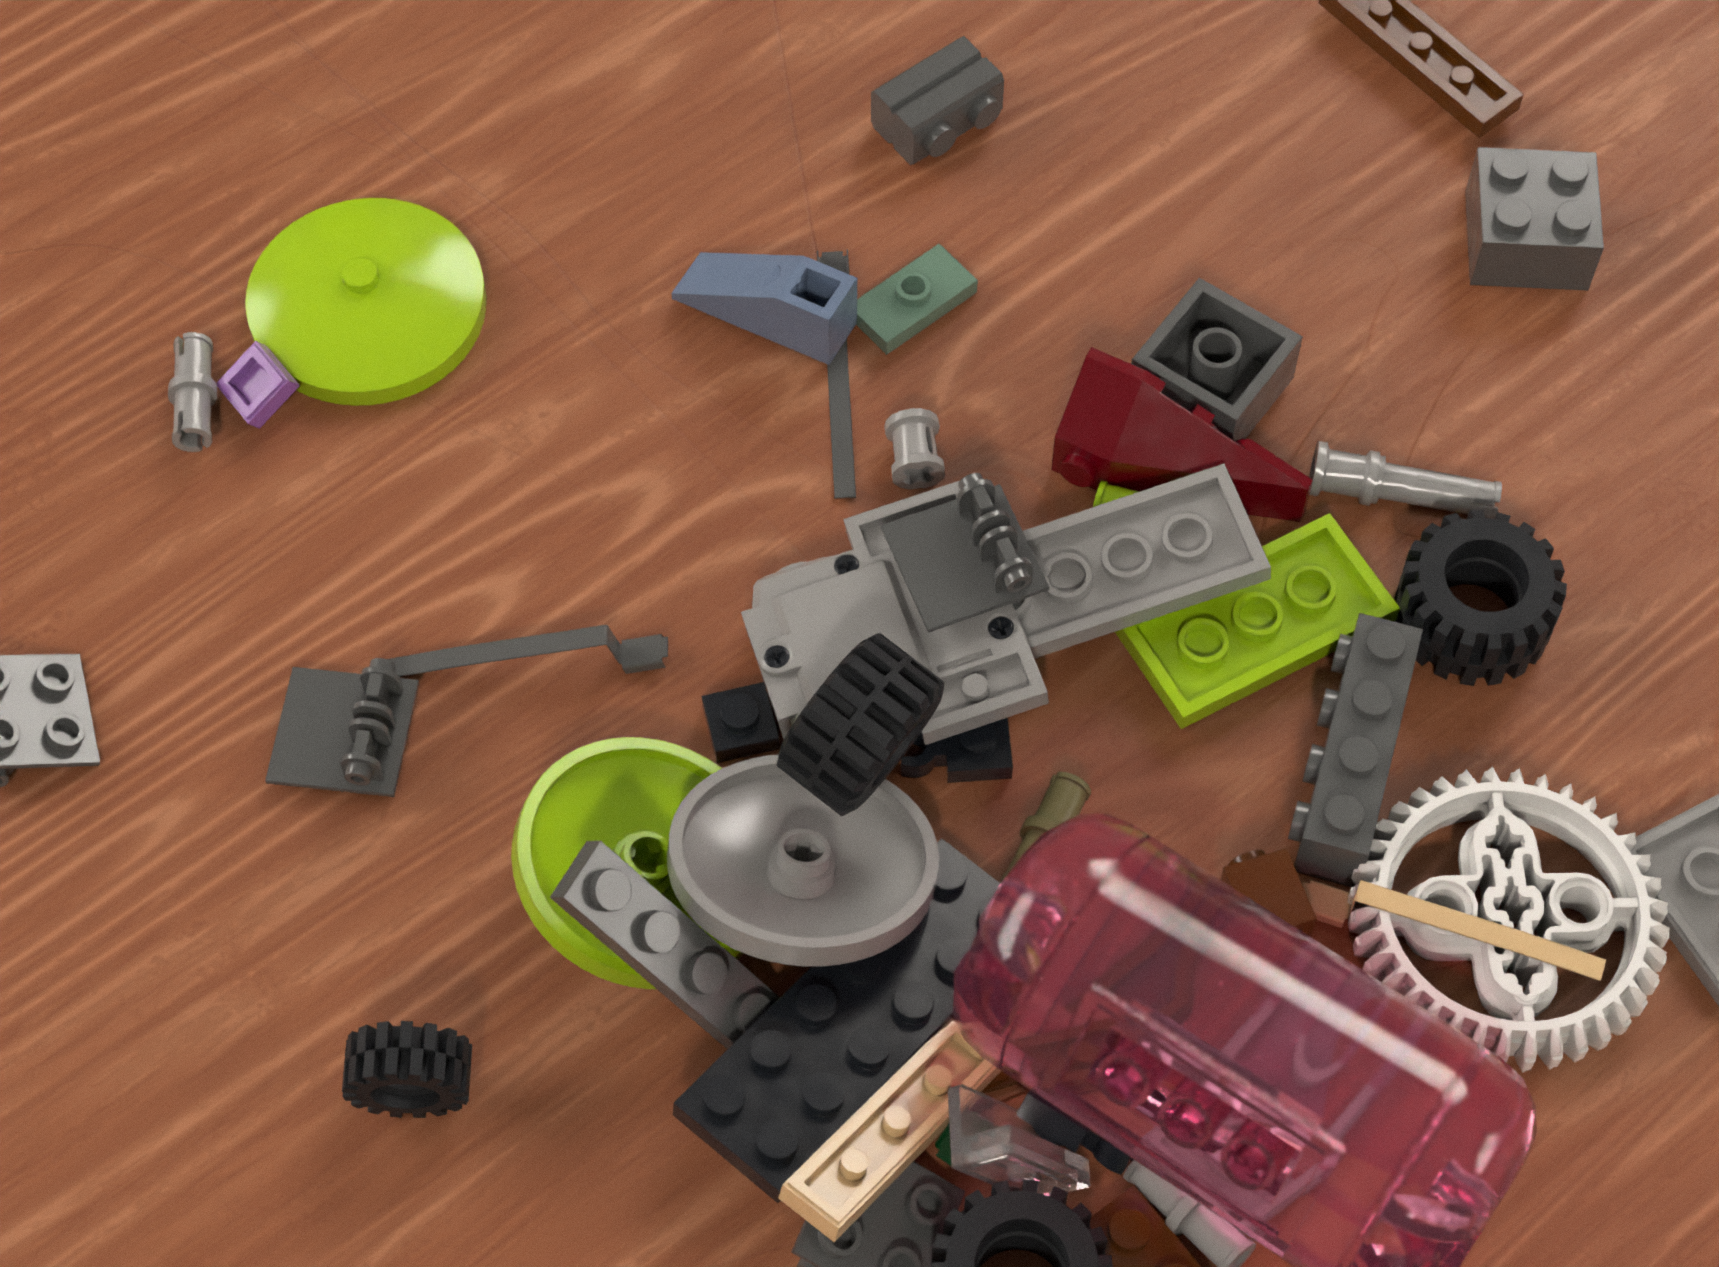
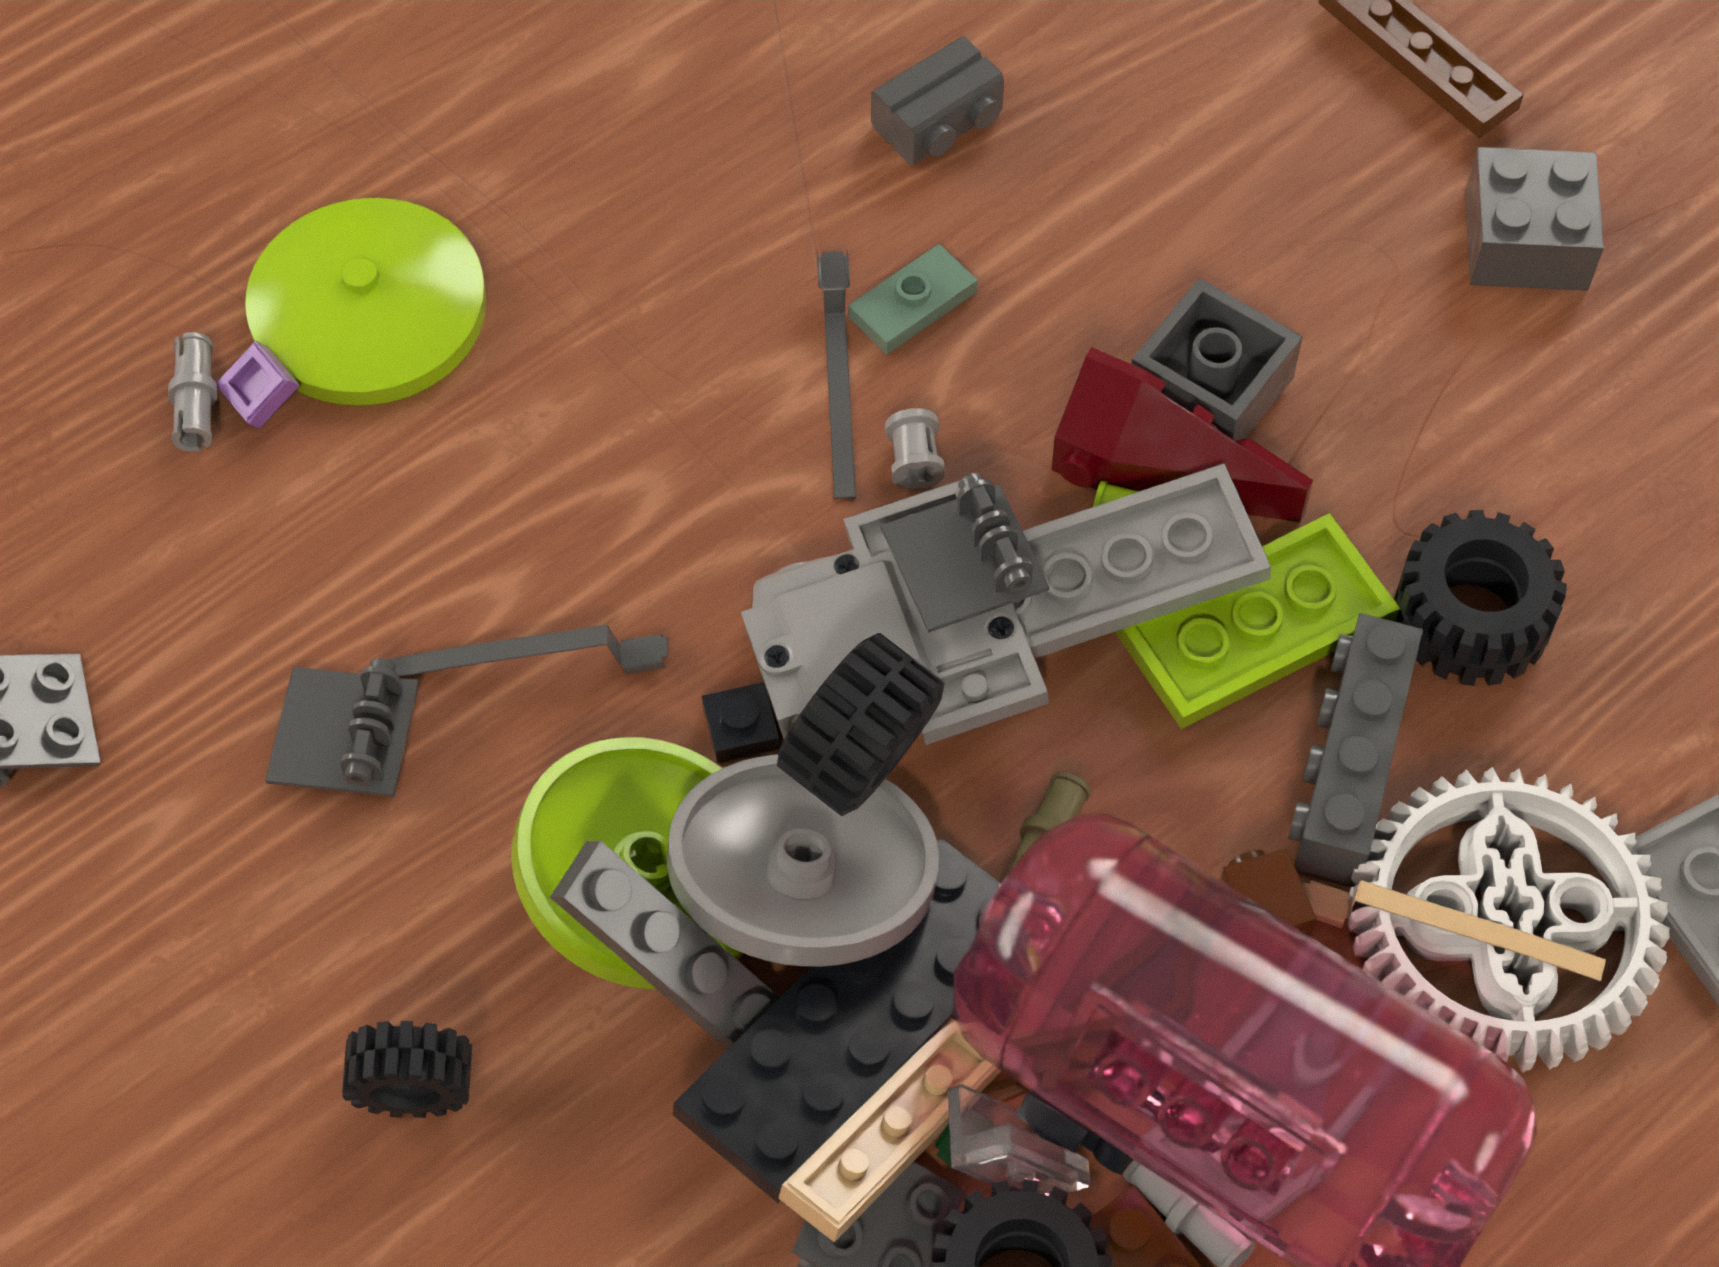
sand blue slope [671,252,857,365] -> none
black plate [901,718,1013,783] -> none
light grey pin [1309,441,1502,519] -> none

